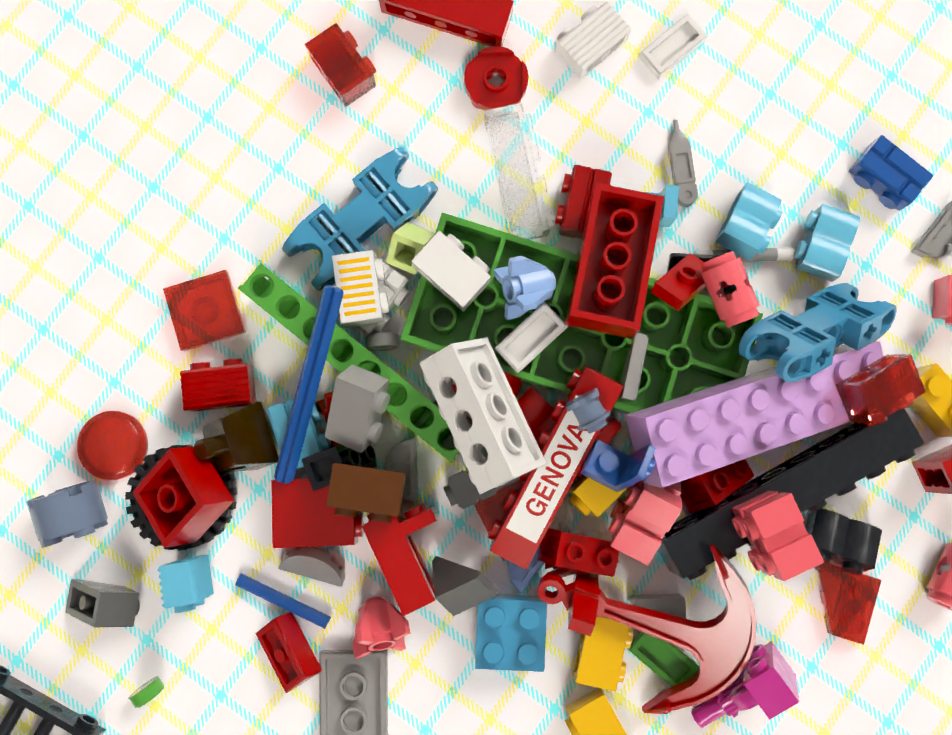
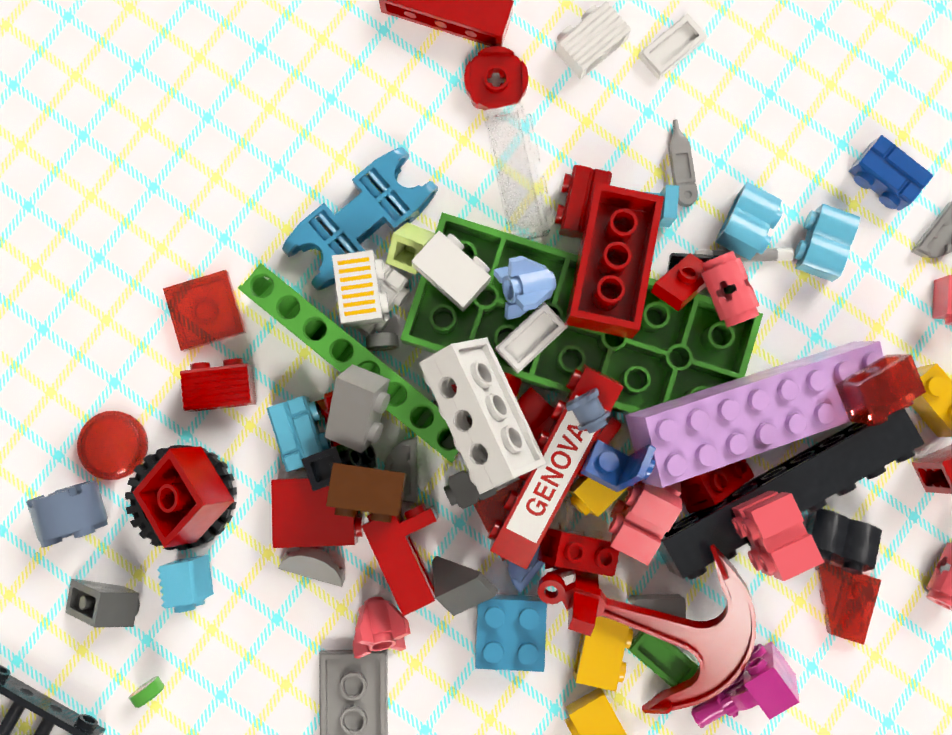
dark brown torso [194,401,279,473] -> none
blue bar [235,573,331,629] -> none
red slope [255,612,322,693] -> none
blue axle [274,285,344,484] -> none
clear red brick [304,23,377,107] -> none
light grey tile [620,333,649,401] -> none
dark azure piece [739,283,897,383] -> none

